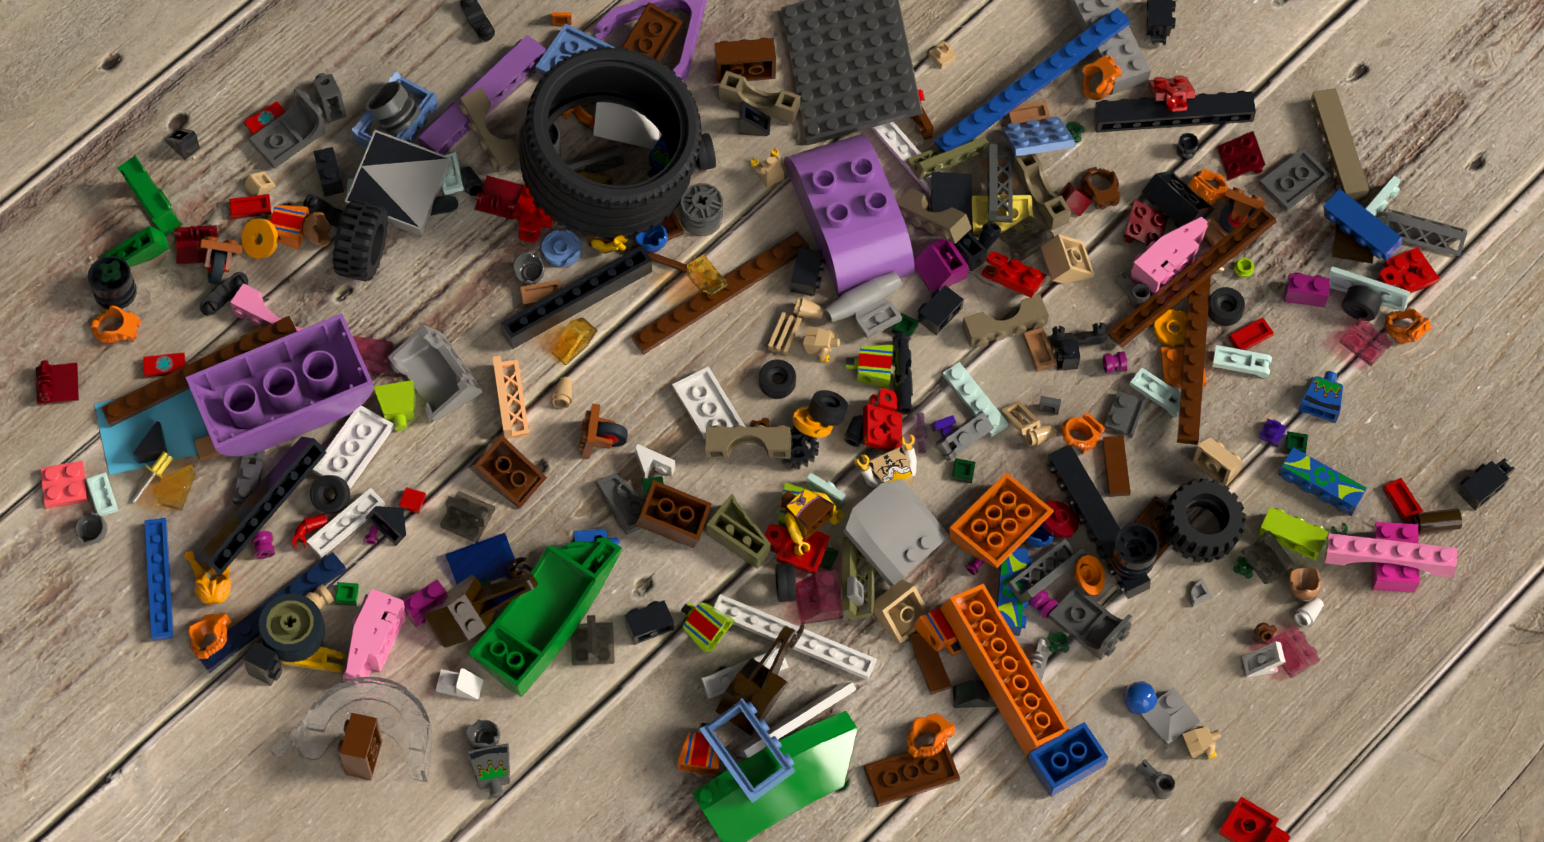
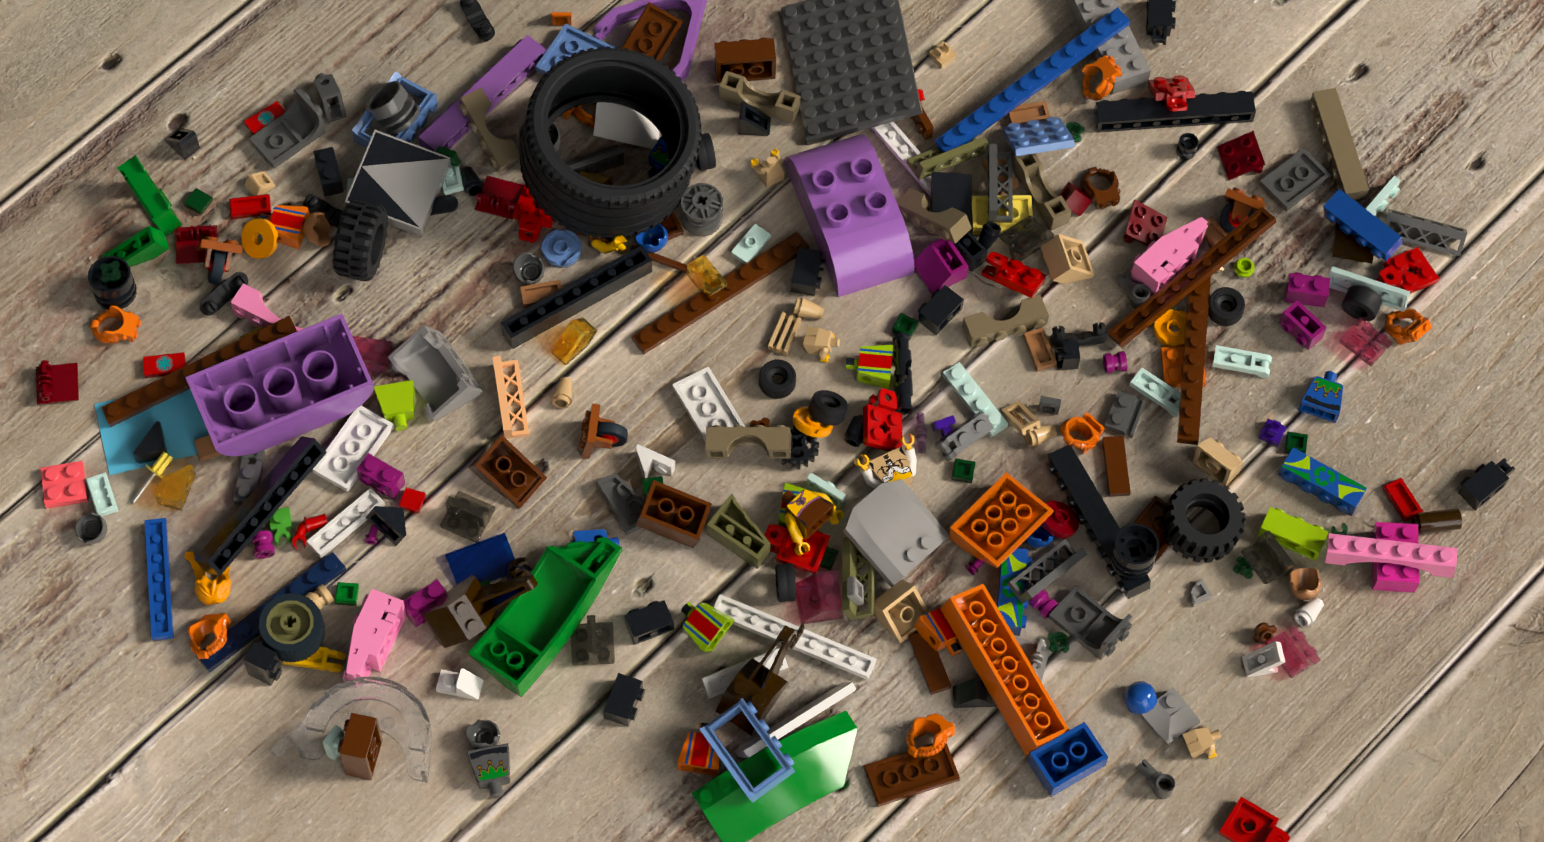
black tyre [310,475,350,513] -> none
light grey plate [824,272,902,339] -> none
orange piece [1073,555,1105,596] -> none
black slope [1142,171,1215,228] -> none
orange piece [1188,169,1228,205] -> none
red tile [1228,317,1274,350] -> none
none -> dark green tile [184,188,213,215]
none -> bright green plate [269,507,293,546]
none -> light aqua plate [323,724,344,761]
none -> magenta brick [357,453,405,499]
none -> dark green tile [435,146,461,167]
none -> black brick [603,673,645,726]
none -> light aqua plate [731,224,771,264]
none -> magenta brick [1279,300,1327,350]

